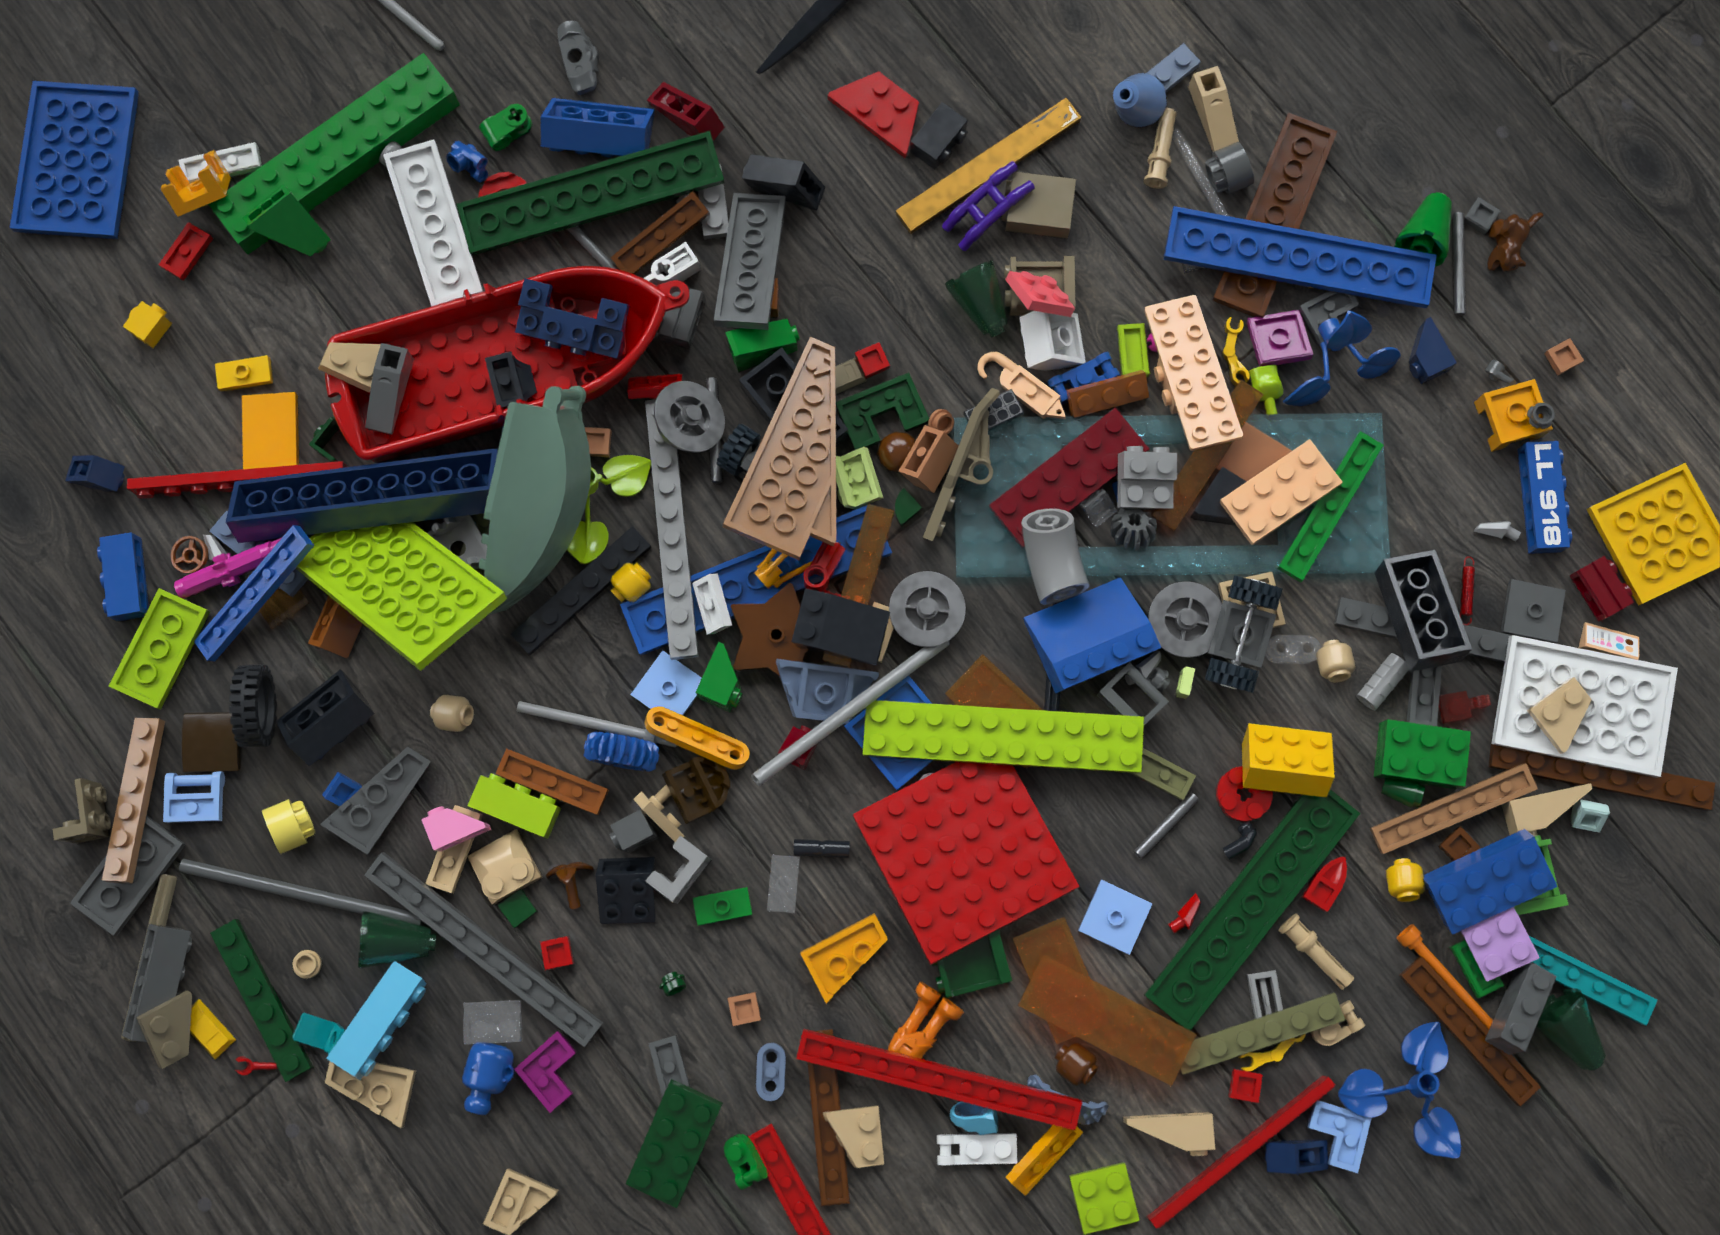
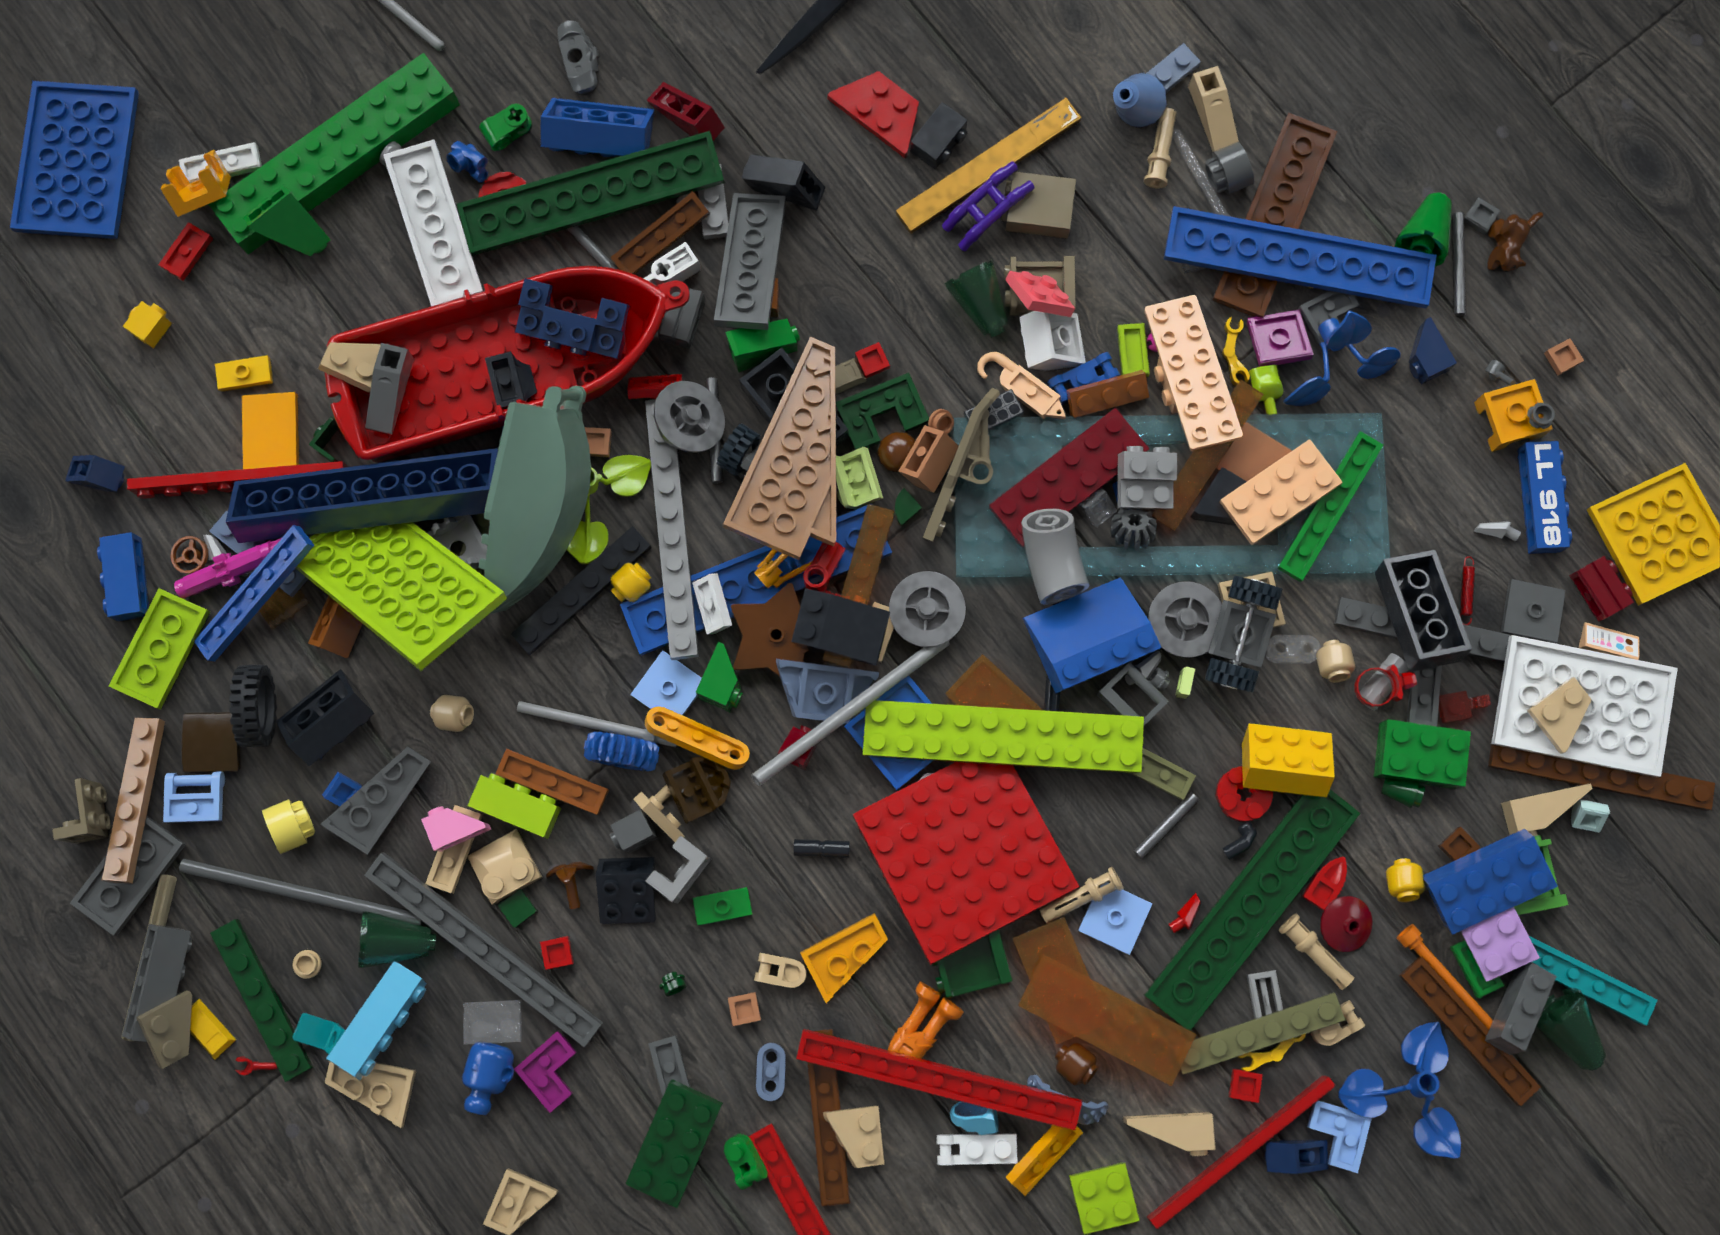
clear plate [767,855,800,913] -> none
medium nougat plate [1370,763,1538,854] -> none
none -> tan plate [754,953,806,988]
none -> tan pin [1039,867,1124,924]
none -> dark red dish [1320,896,1372,952]
none -> red piece [1354,664,1417,707]

